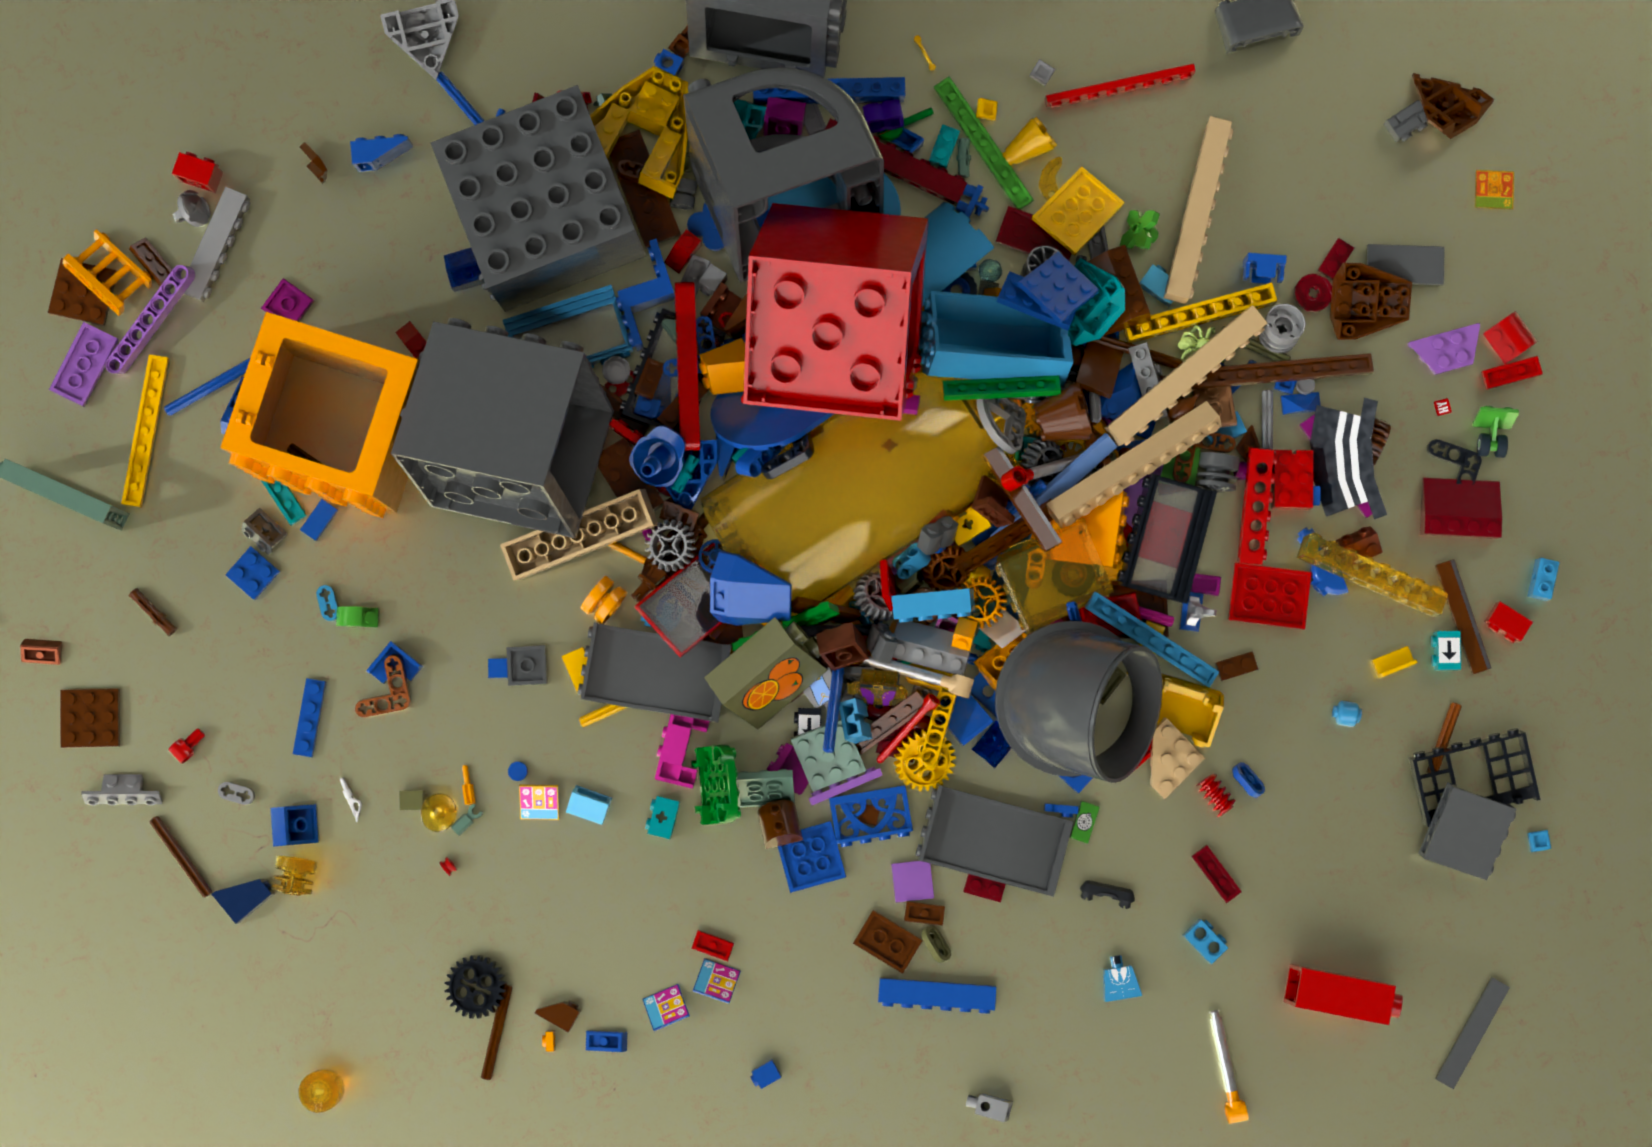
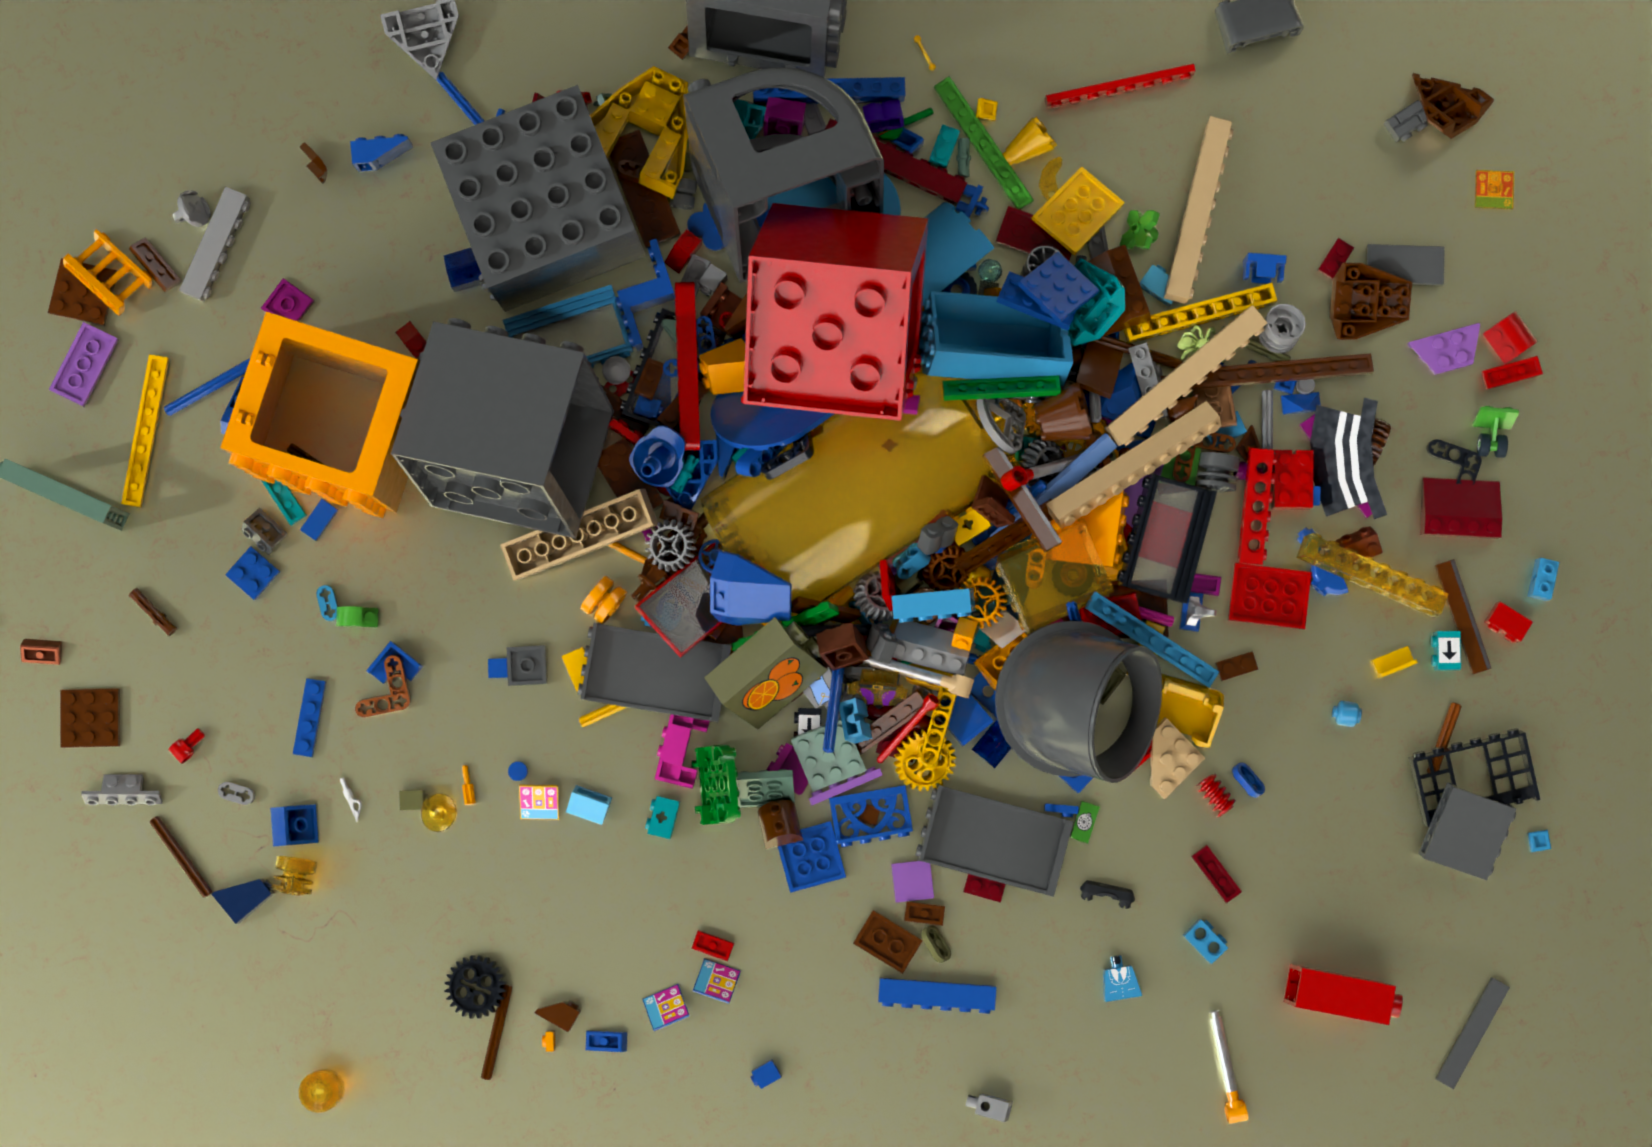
medium lavender beam [106,265,195,374] -> none
red brick [172,151,223,193] -> none
red bush [439,857,457,876] -> none
sand green bar [451,804,483,836] -> none
blue brick [654,49,685,77] -> none
light grey tile [1029,59,1055,86] -> none
dark red plate [1294,274,1332,313] -> none
red sticker [1434,398,1452,416] -> none

